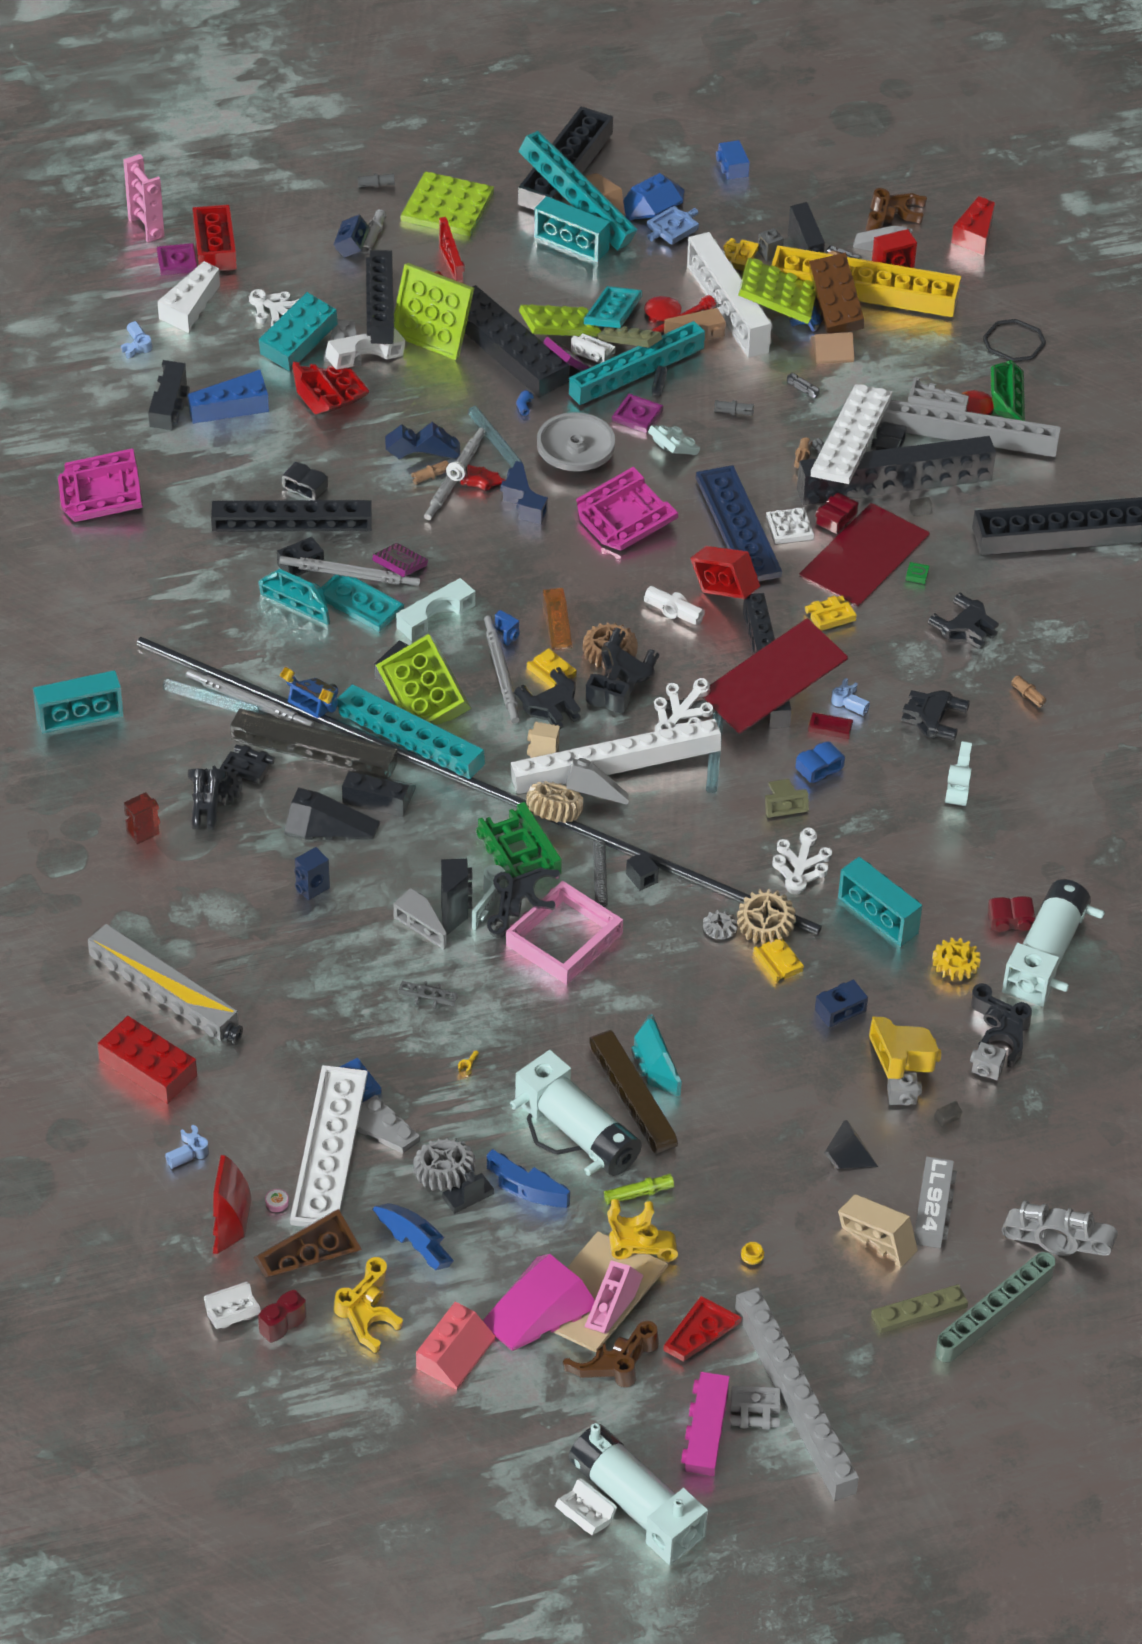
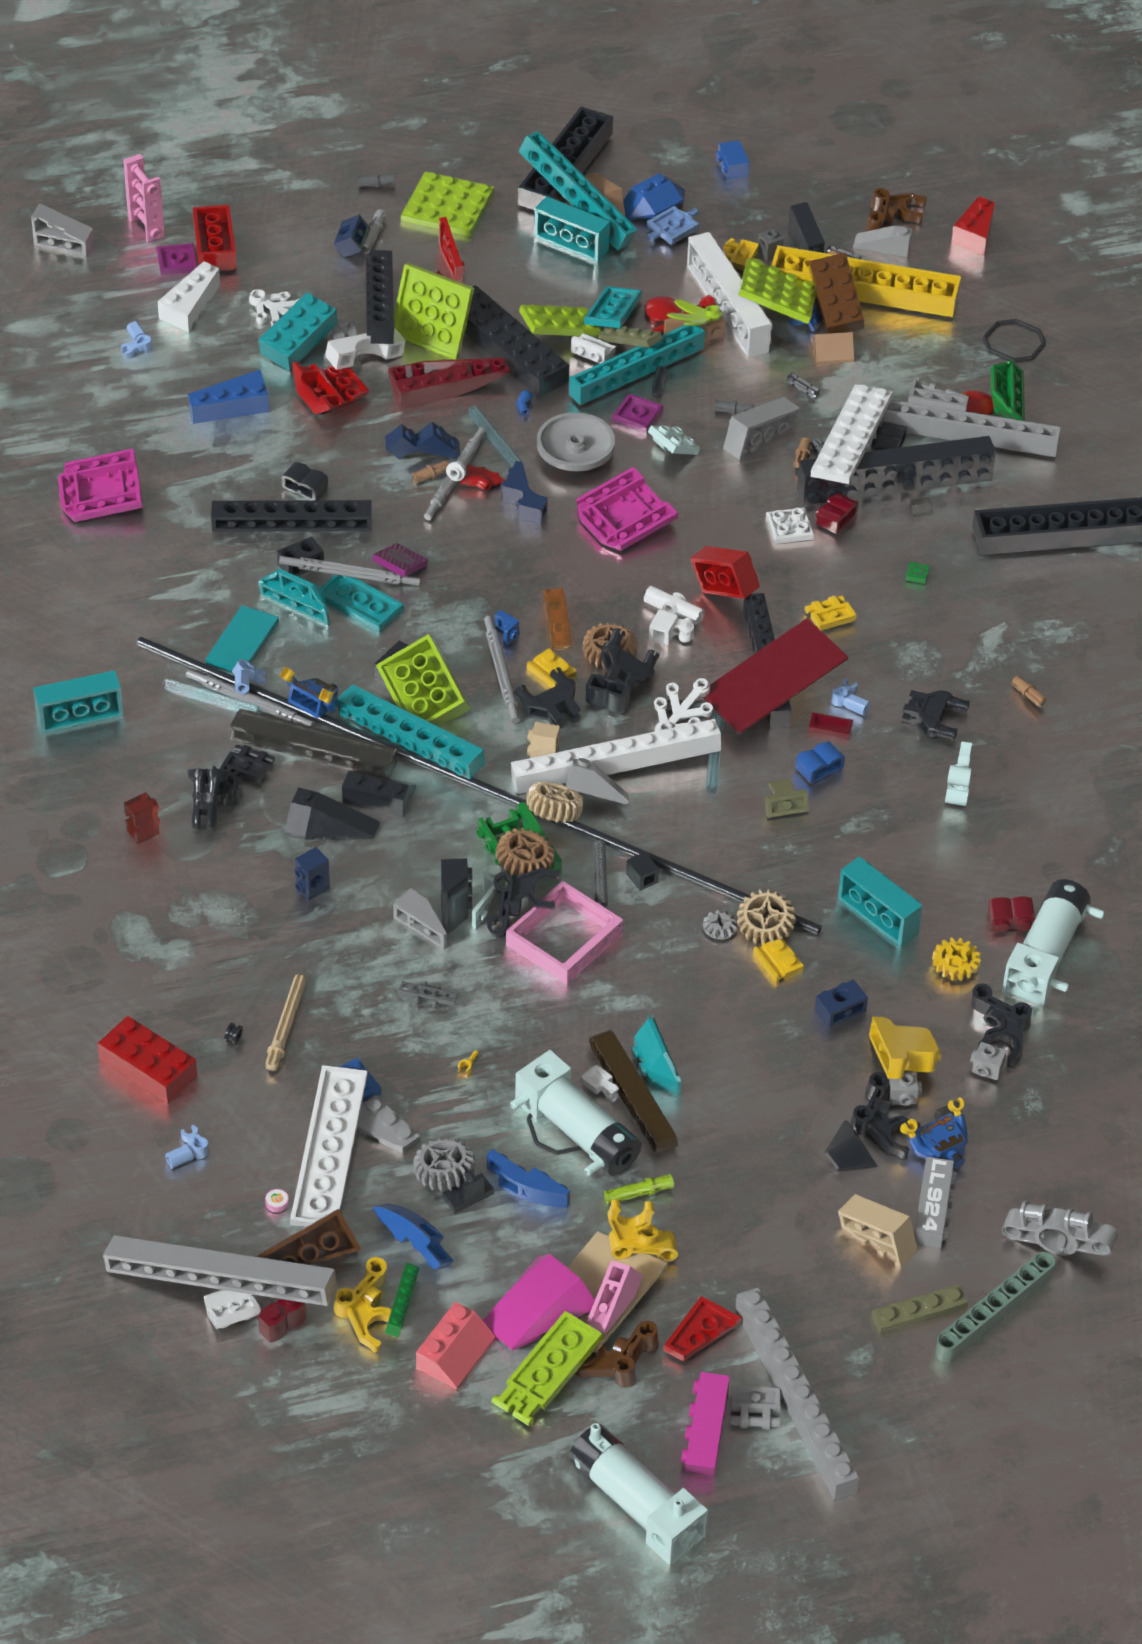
light grey brick [88,924,239,1041] -> none
black wedge [148,360,190,430] -> none
red wedge [213,1155,252,1254] -> none
light aqua arch [396,578,476,641] -> none
magenta tile [543,337,590,371] -> none
white bracket [555,1479,617,1535] -> none
dark blue plate [696,465,782,581] -> none
yellow plate [741,1242,764,1265] -> none
white plant [772,828,832,894] -> none
dark red piece [799,503,930,606] -> none
red brick [872,229,917,268] -> none
black connector [928,592,999,649] -> none
none -> light grey wedge [31,203,94,256]
none -> light grey brick [103,1235,337,1306]
none -> teal tile [206,605,279,672]
none -> light blue bar [232,659,266,694]
none -> tan axle [265,974,306,1071]
none -> green piece [384,1263,420,1338]
none -> dark red wedge [388,358,510,410]
none -> lime hinge [492,1311,604,1427]
none -> medium nougat gear [496,828,554,876]
none -> white plate [581,1064,619,1103]
none -> white brick [649,610,694,646]
none -> lime plant [667,299,723,326]
none -> light grey wedge [723,397,800,460]
none -> black piece [850,1072,921,1159]
none -> blue torso [900,1097,968,1169]

